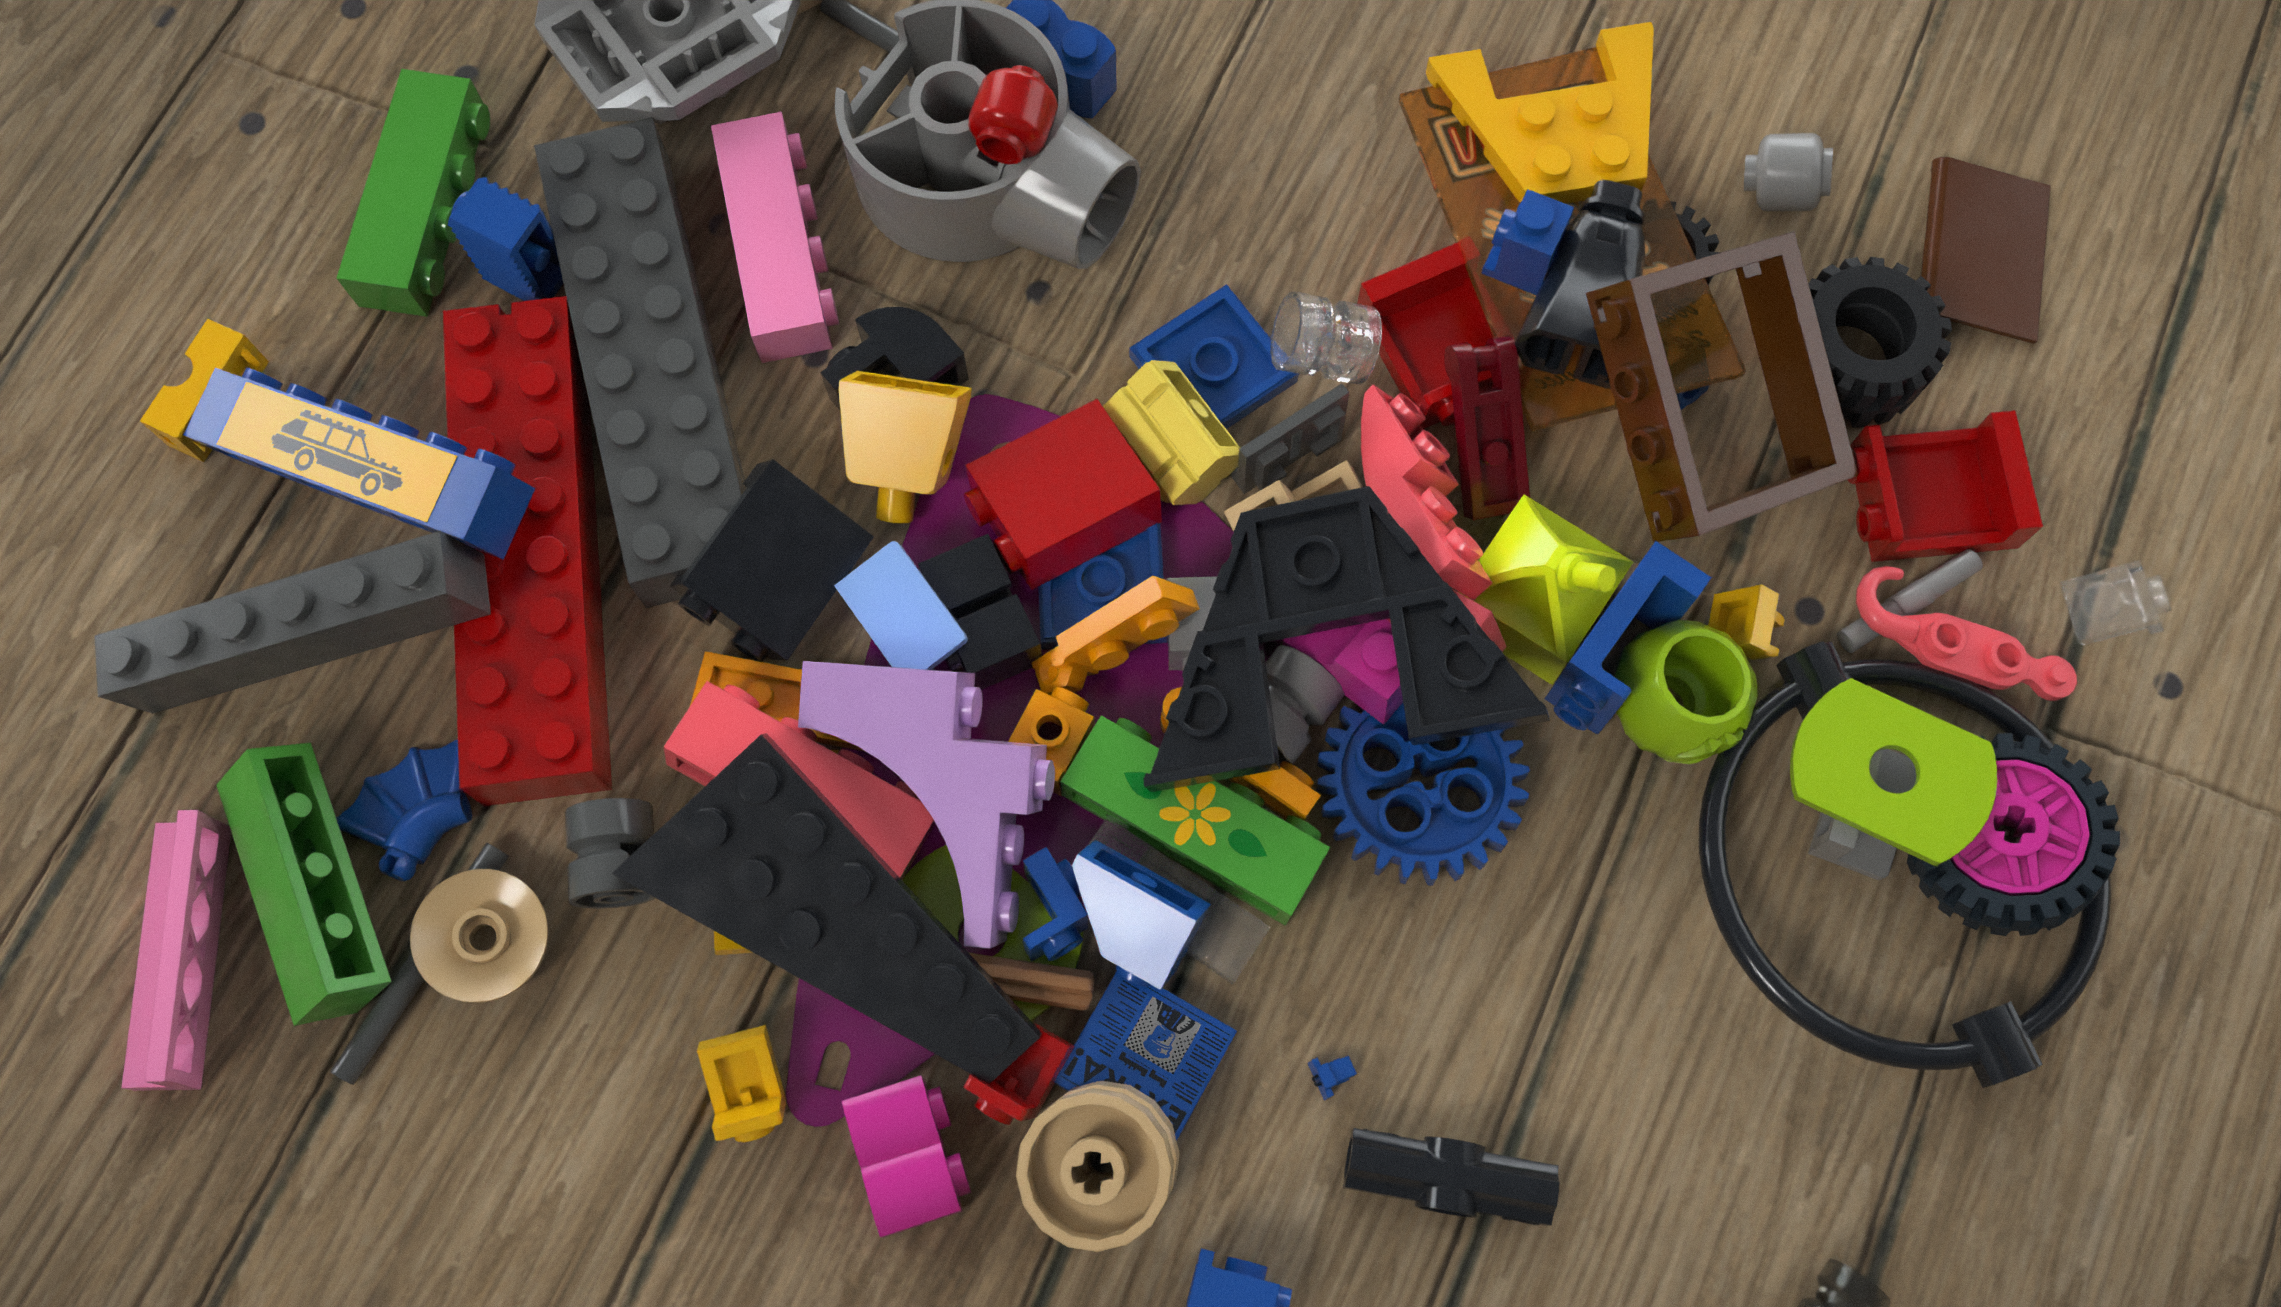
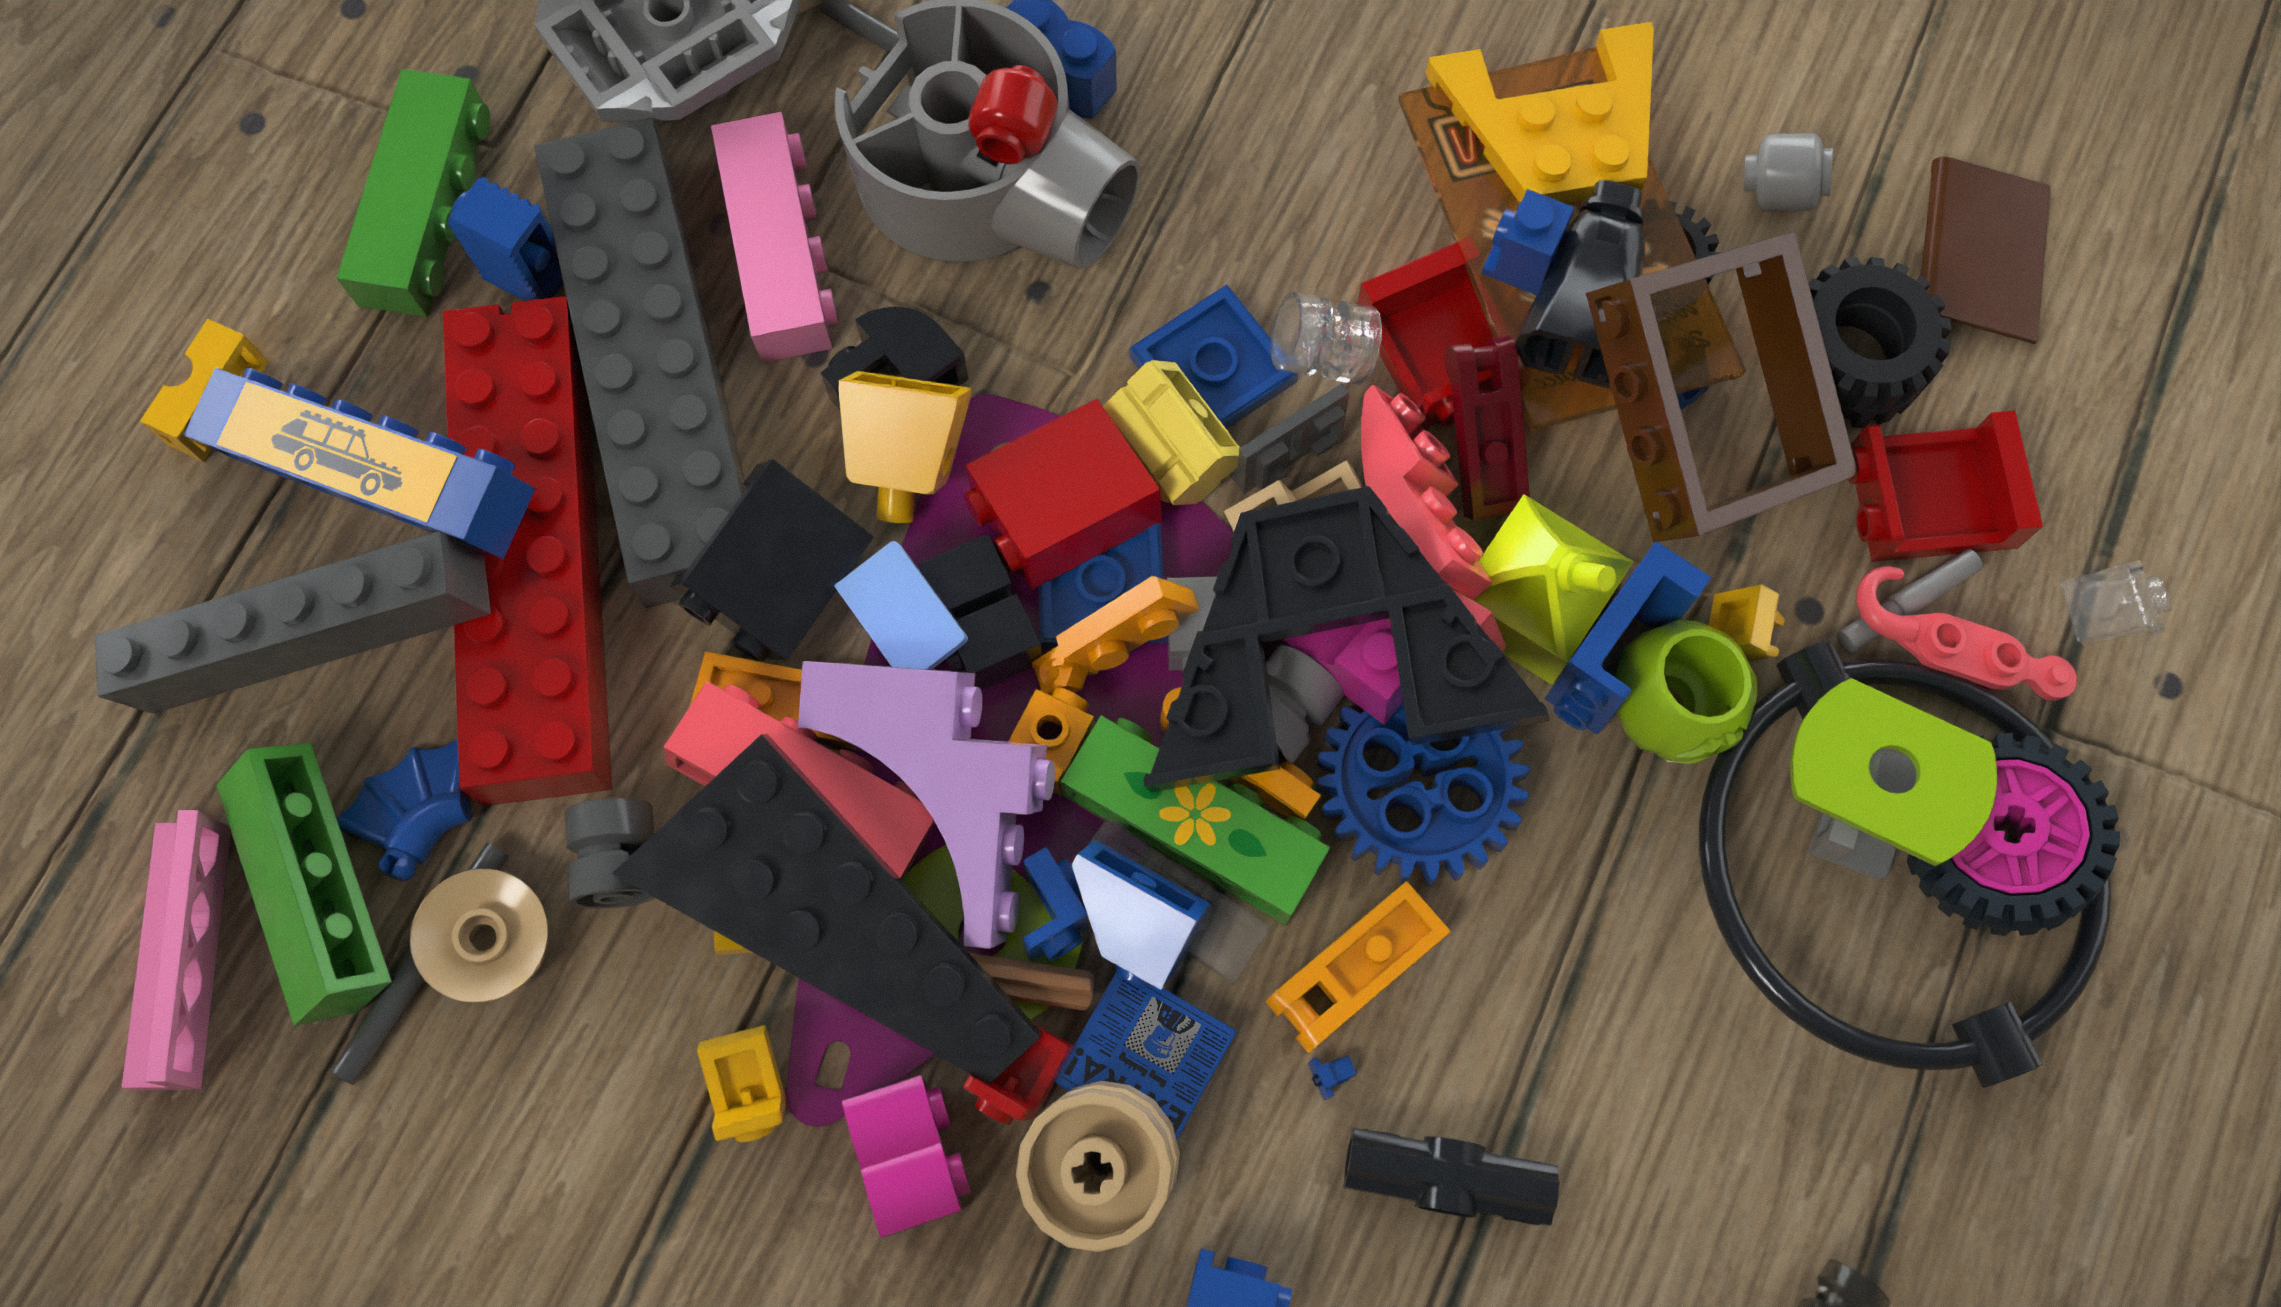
none -> light orange plate [1265,881,1451,1054]

